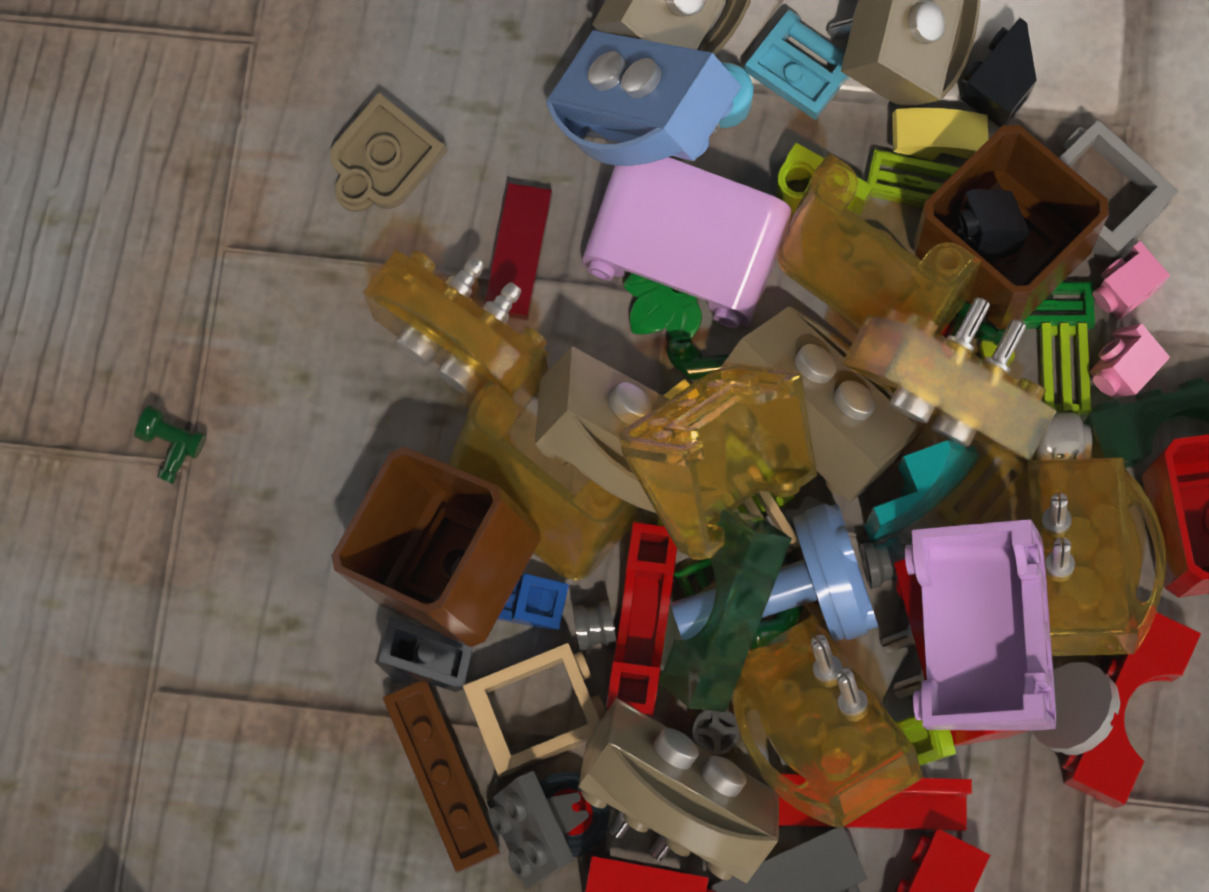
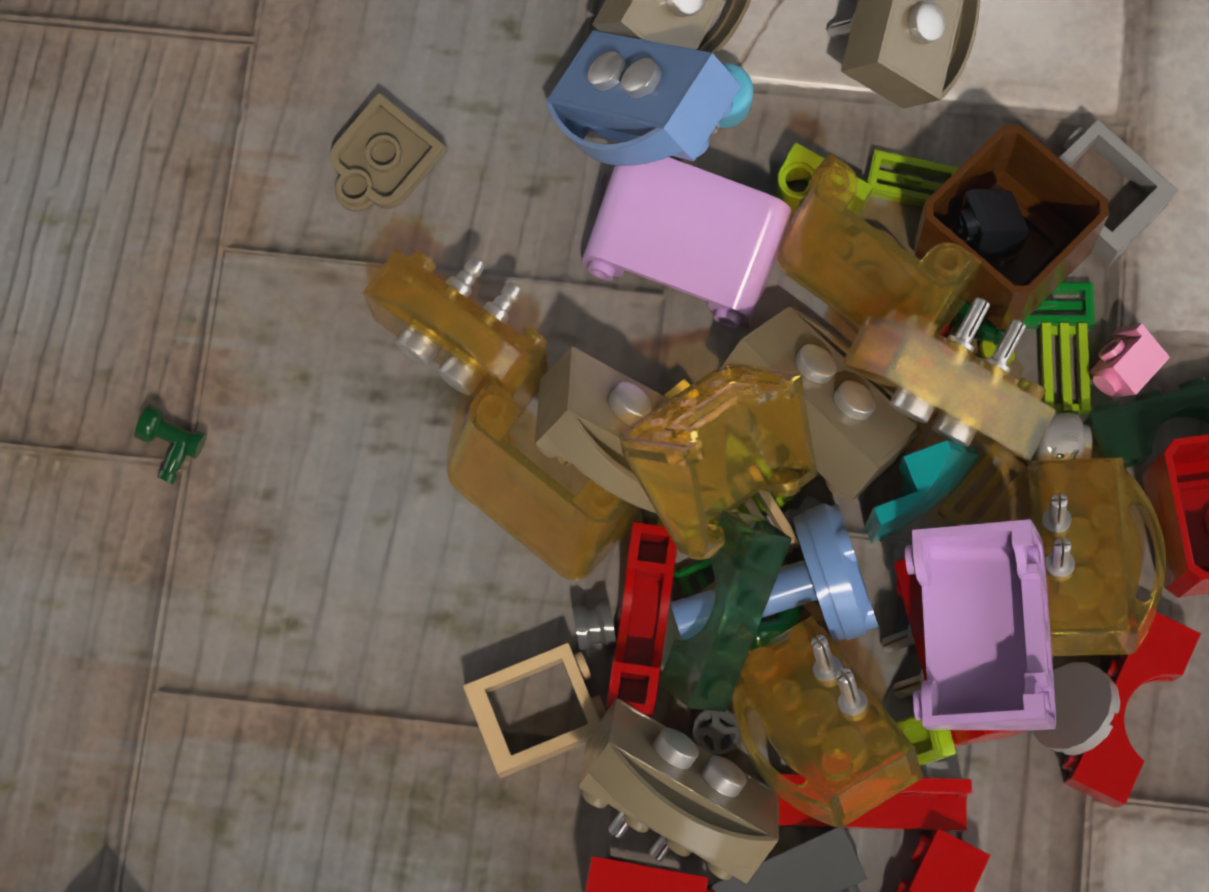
reddish brown plate [331,446,541,647] -> none
black slope [375,616,473,692] -> none
reddish brown plate [382,681,501,874] -> none
dark red tile [484,183,553,320] -> none
dark grey plate [487,771,610,889] -> none
blue slope [497,573,569,630] -> none
green plate [623,273,702,339] -> none
dark green arm [667,335,729,380] -> none
medium azure plate [744,10,850,120] -> none
dark grey wheel [860,537,905,589] -> none
light yellow slope [892,108,989,161] -> none
black slope [961,18,1037,128] -> none
bright pink brick [1093,241,1170,320] -> none

